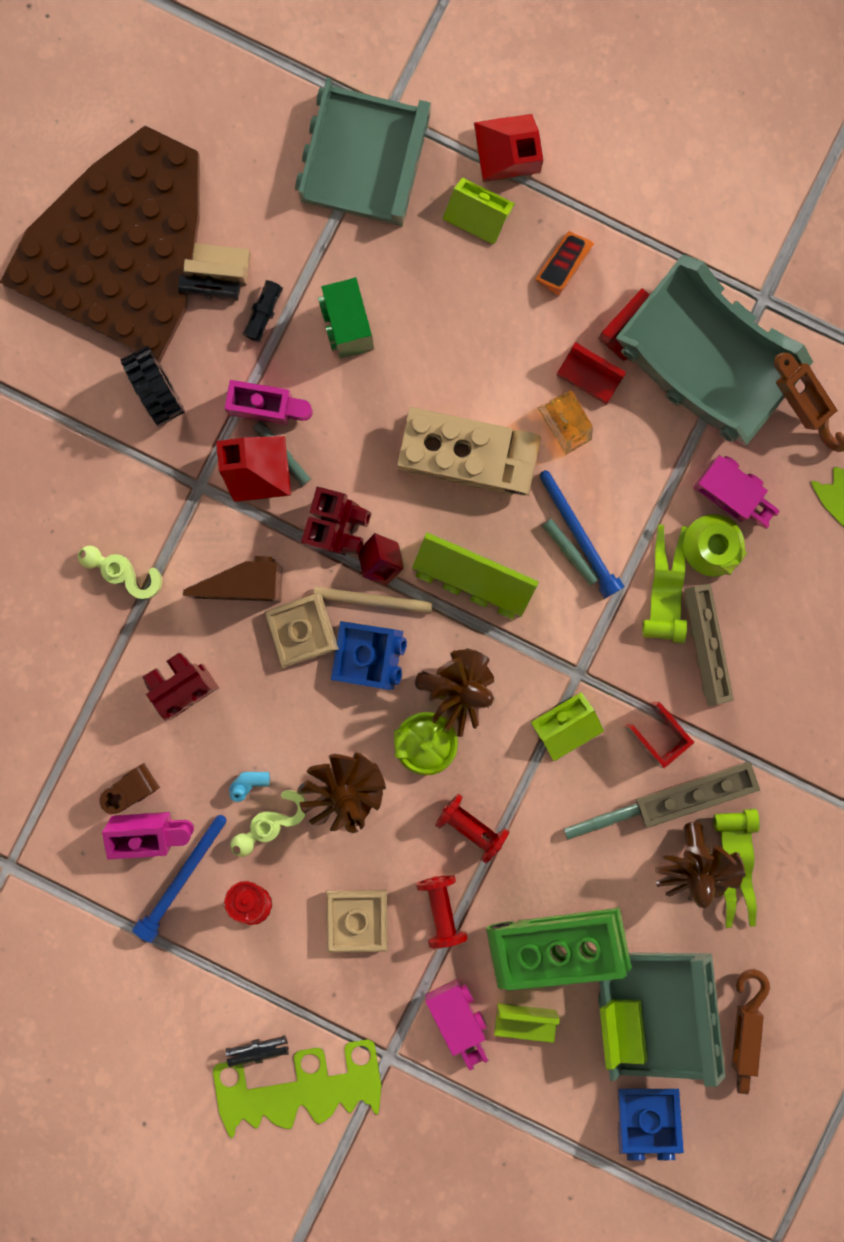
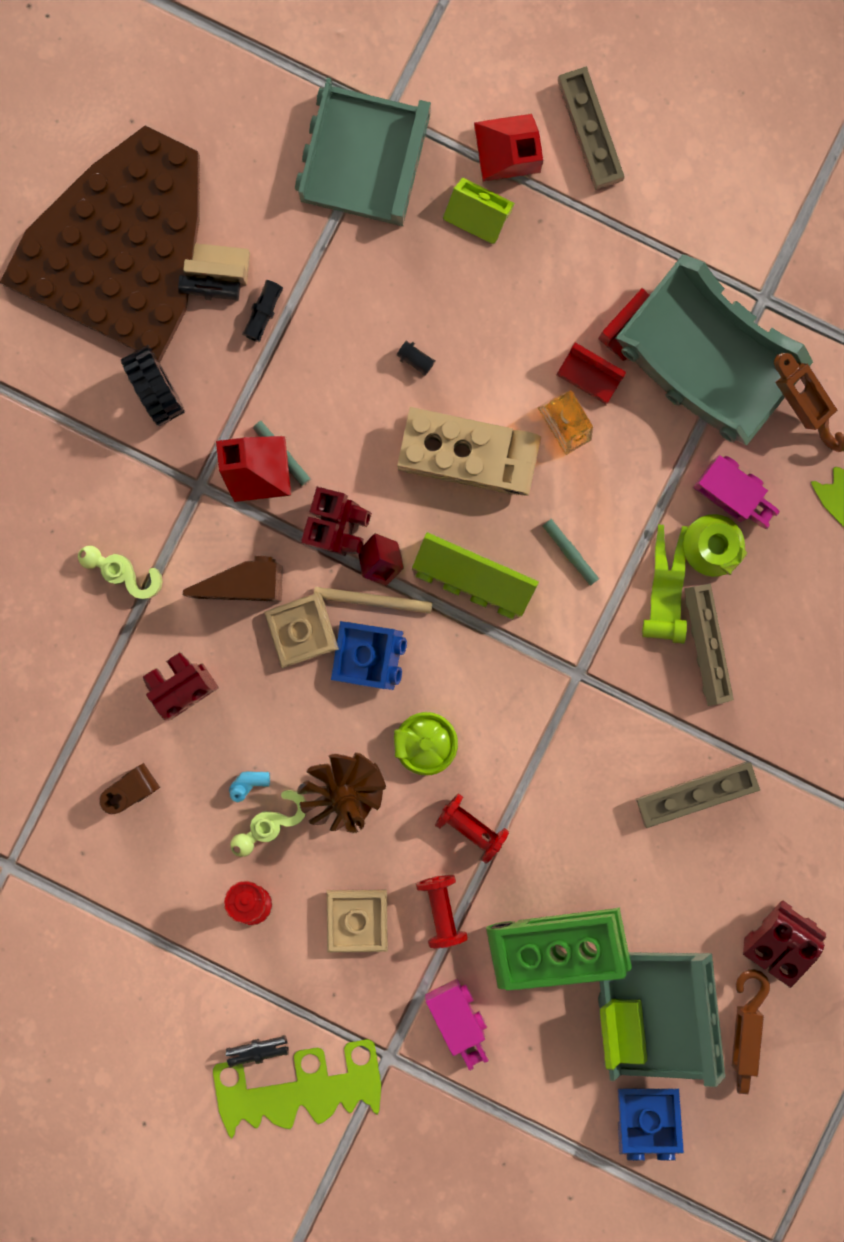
dark pink brick [102,812,194,860] -> none
blue piece [132,815,227,943] -> none
dark pink brick [225,380,313,426] -> none
green brick [318,277,374,359] -> none
reddish brown piece [415,648,494,737] -> none
lime panel [494,1003,560,1043] -> none
lime panel [531,692,604,761] -> none
slope [535,231,594,296] -> none
blue piece [539,470,625,599] -> none
sand green piece [564,803,641,840] -> none
red piece [624,701,695,769] -> none
reddish brown piece [654,822,746,908] -> none
lime flag [713,809,760,928] -> none
none -> black pin [397,341,436,376]
none -> dark tan plate [557,66,625,190]
none -> dark red hips [743,900,826,988]

